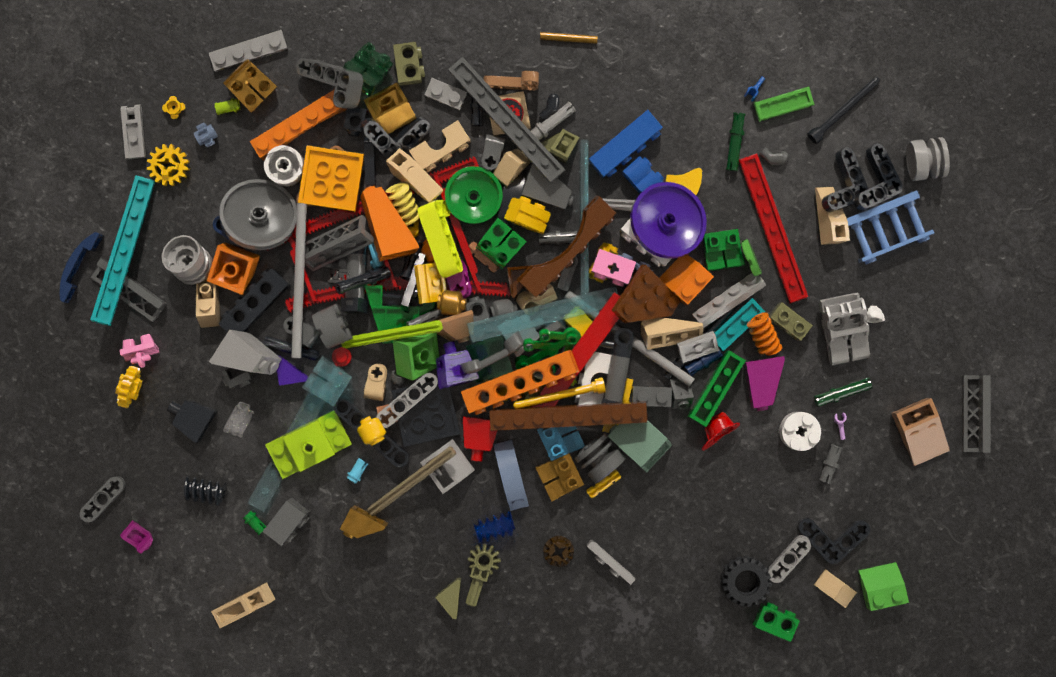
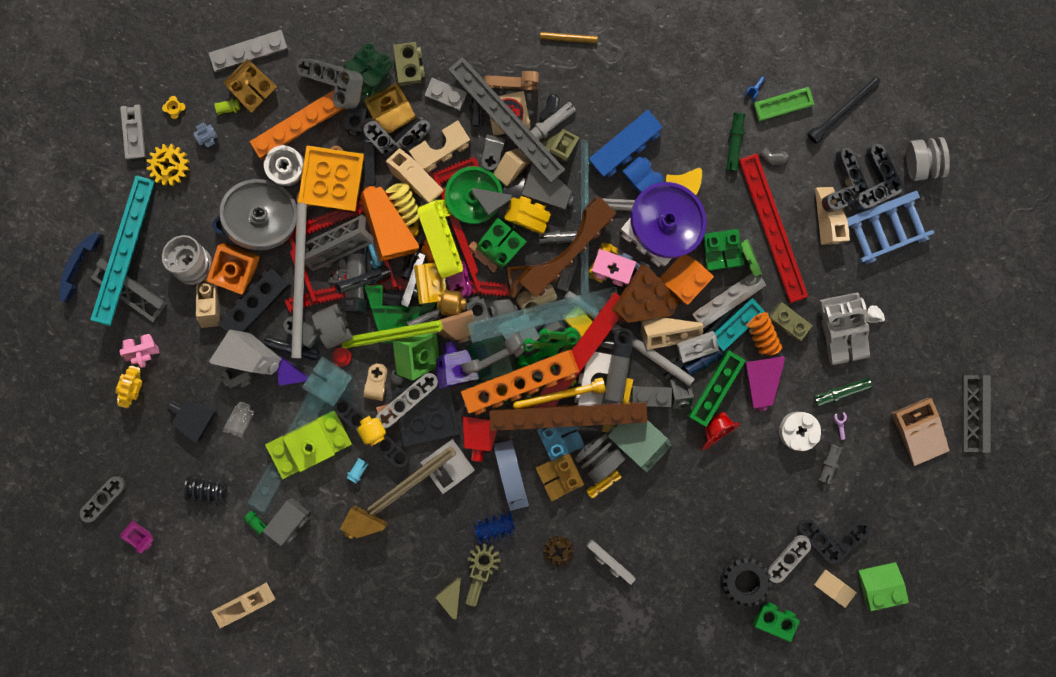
none -> dark grey slope [472,188,512,217]

